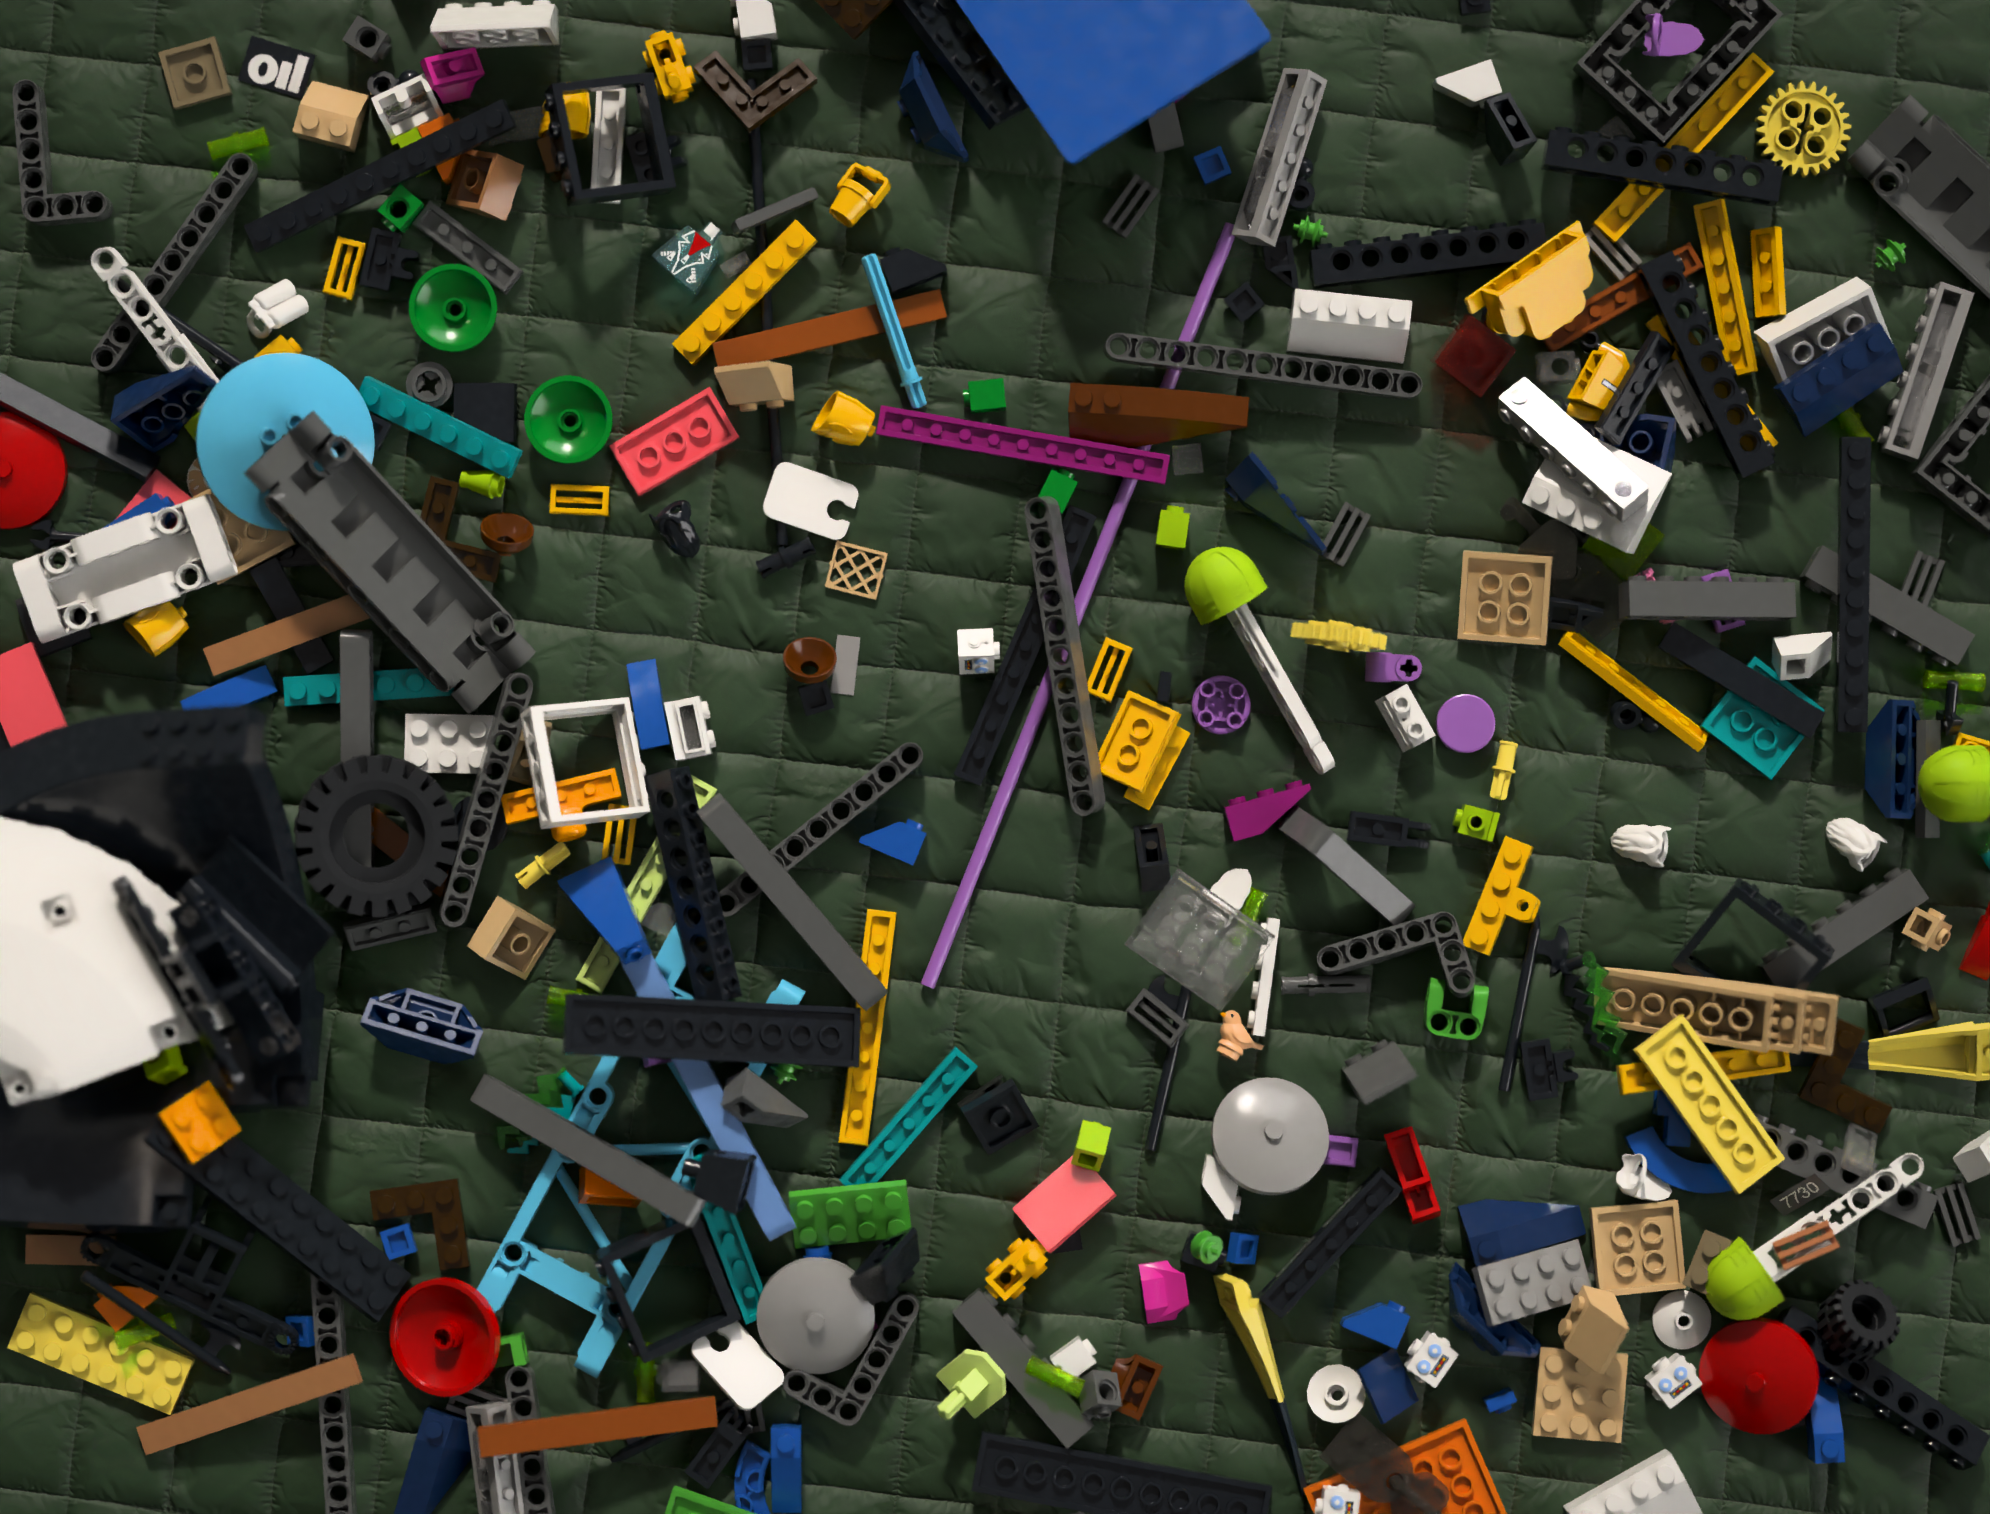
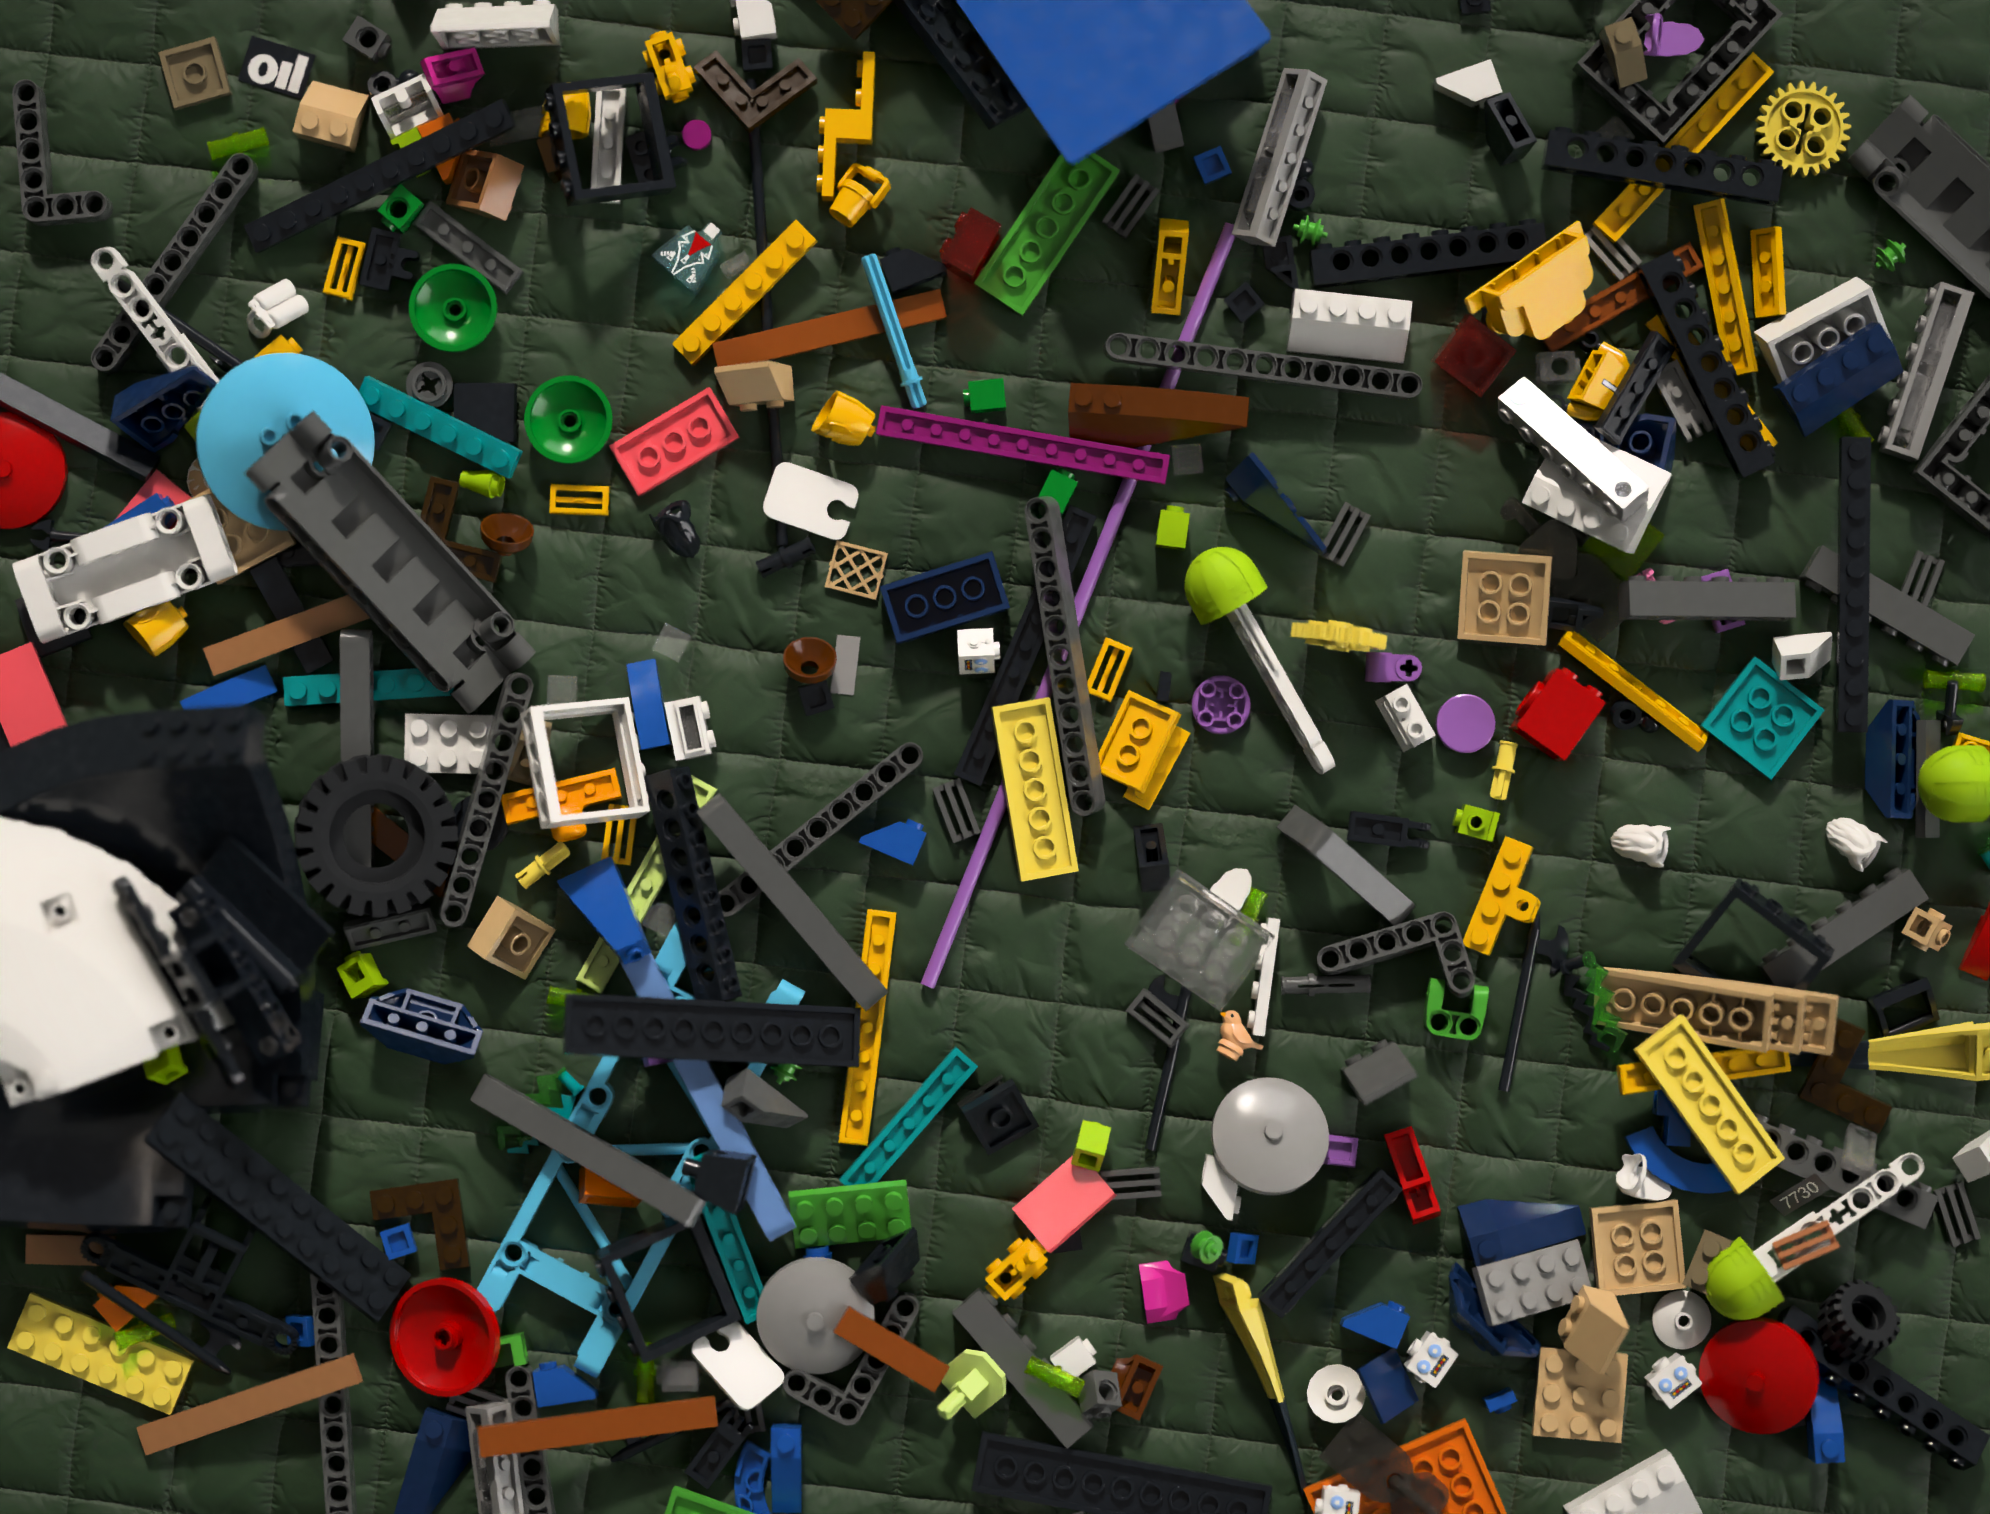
light orange plate [157,1080,242,1165] -> none
dark grey tile [731,187,819,235] -> none
dark blue wedge [897,50,969,163] -> none
magenta slope [1223,780,1311,842] -> none
black plate [1519,1038,1579,1101] -> none
black tile [1657,622,1825,739] -> none
none -> lime brick [337,951,389,999]
none -> blue slope [532,1361,599,1408]
none -> clear tile [547,675,578,705]
none -> clear tile [652,623,692,663]
none -> magenta tile [682,120,712,151]
none -> yellow bracket [816,51,876,201]
none -> dark orange tile [833,1305,950,1393]
none -> dark blue brick [880,551,1010,645]
none -> dark grey tile [932,778,981,843]
none -> clear red brick [940,207,1002,284]
none -> bright green plate [974,152,1120,317]
none -> light yellow plate [991,697,1079,882]
none -> dark grey tile [1100,1166,1161,1200]
none -> yellow slope [1151,218,1189,315]
none -> red brick [1509,667,1606,762]
none -> dark tan slope [1599,17,1648,89]

